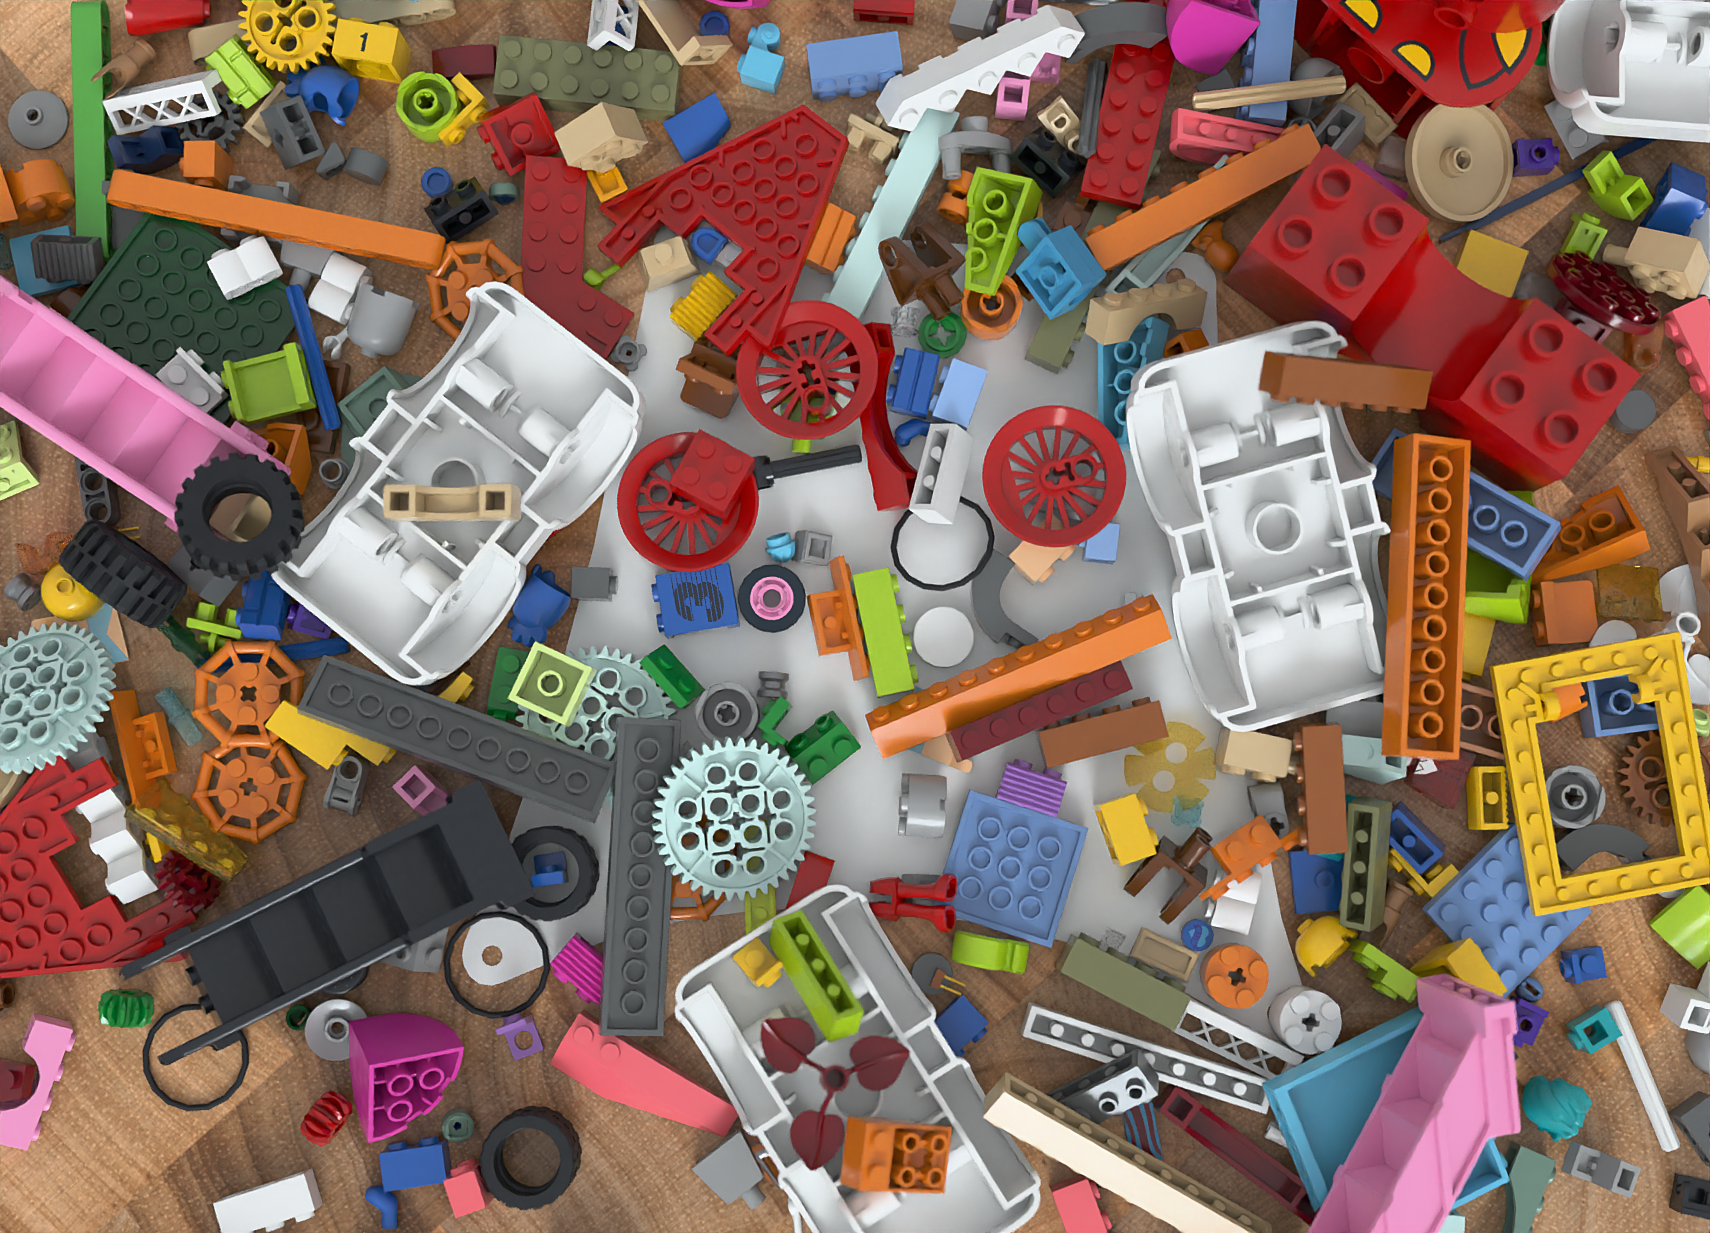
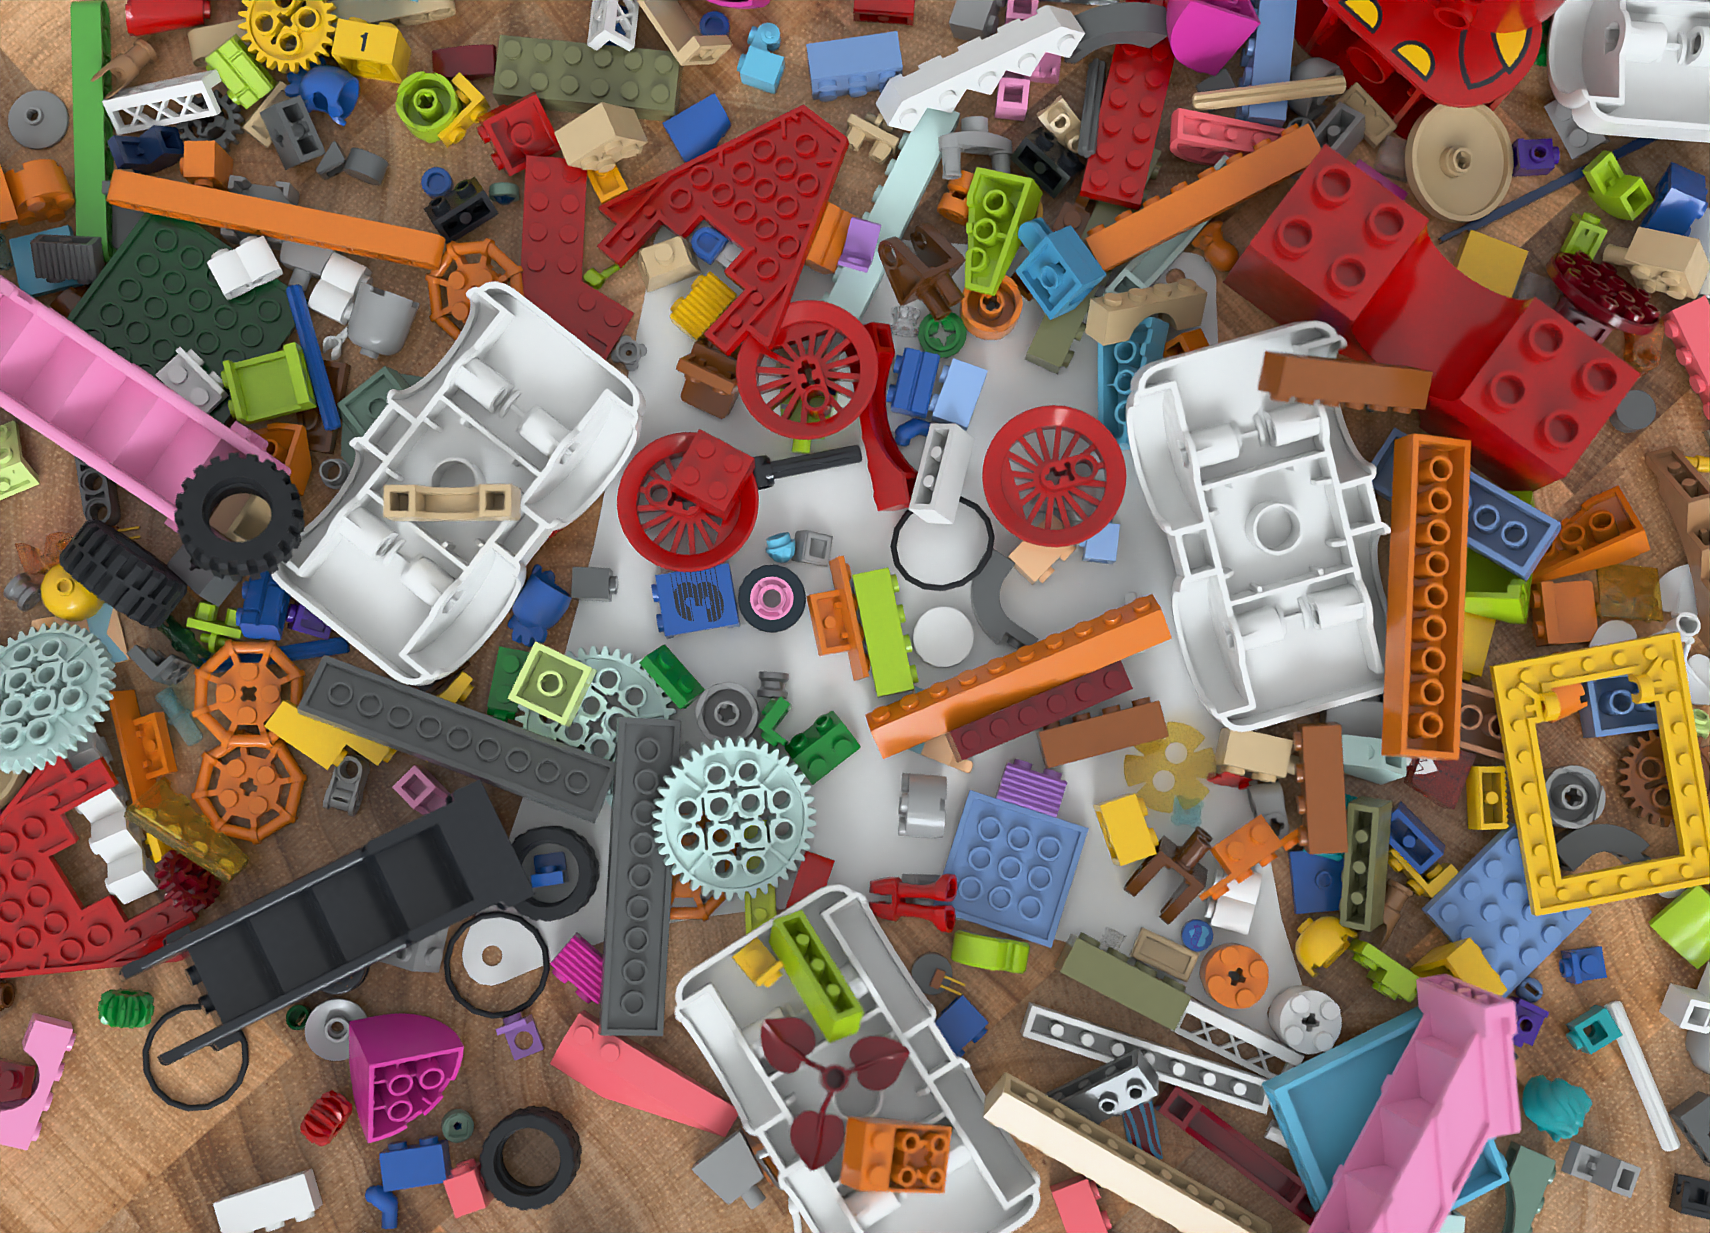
none -> dark grey bracket [126,645,192,686]
none -> medium lavender bracket [838,217,882,273]
none -> red piece [1206,772,1254,790]

